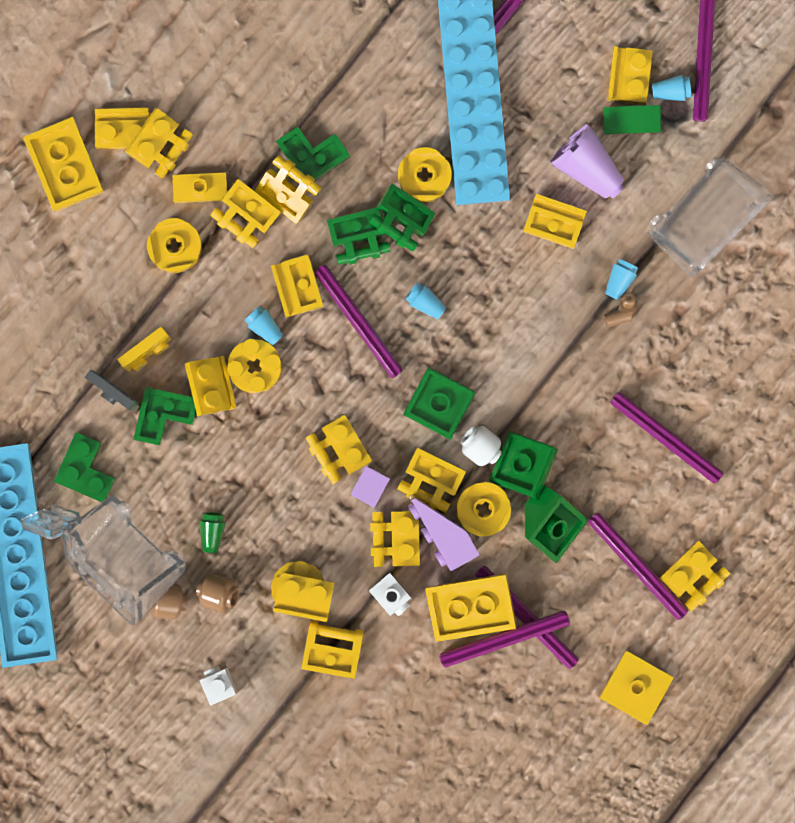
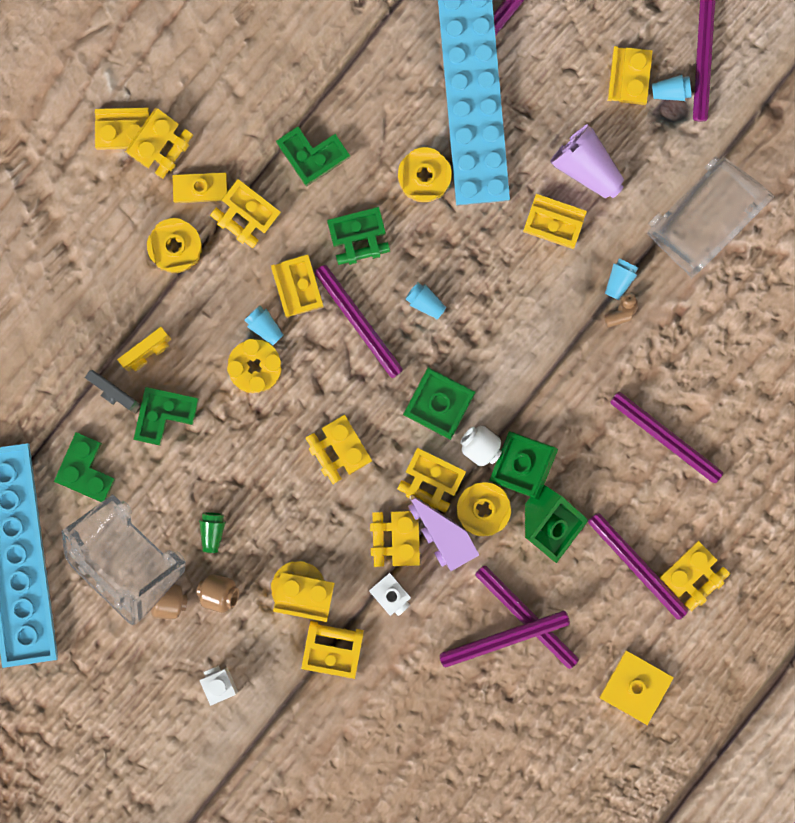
clear plate [20,504,82,539] -> none
yellow plate [23,117,104,213] -> none
yellow plate [185,356,237,417] -> none
yellow plate [254,155,322,224] -> none
lavender panel [351,466,390,508] -> none
green plate [368,183,436,252] -> none
yellow plate [425,573,517,642] -> none
green slope [603,105,662,135] -> none

